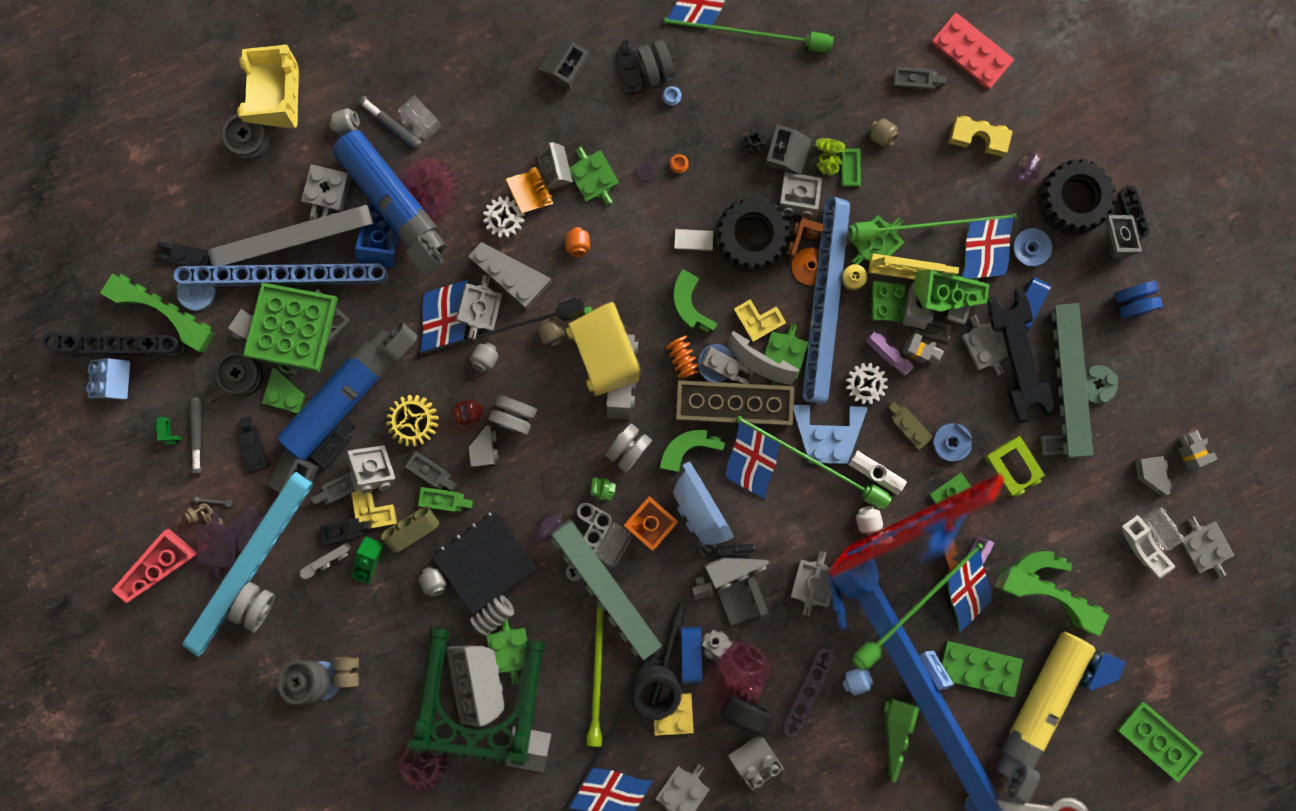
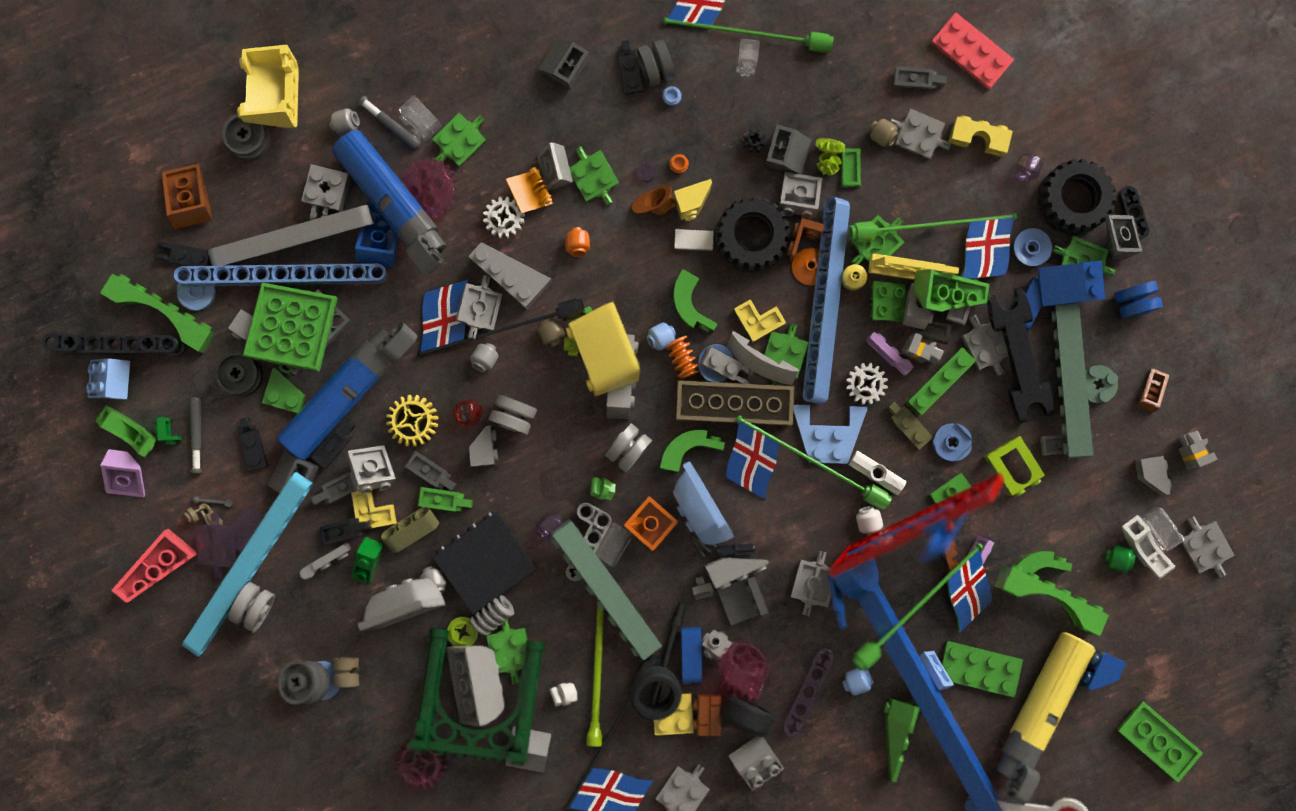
none -> bright green arch [96,405,156,457]
none -> lavender slope [101,450,145,498]
none -> dark orange slope [162,164,212,230]
none -> light grey windscreen [358,578,445,631]
none -> bright green plate [432,113,486,167]
none -> lime gear [447,617,478,646]
none -> white piece [549,683,577,706]
none -> lime gear [564,336,579,357]
none -> dark orange piece [632,185,675,215]
none -> light blue head [646,322,676,351]
none -> light yellow slope [673,179,712,221]
none -> dark orange brick [693,694,721,736]
none -> clear brick [736,39,760,76]
none -> light grey plate [890,109,951,159]
none -> bright green arch [905,348,976,417]
none -> blue slope [1037,261,1105,307]
none -> bright green plate [1052,236,1116,277]
none -> green head [1105,545,1136,573]
none -> dark orange slope [1137,368,1169,412]

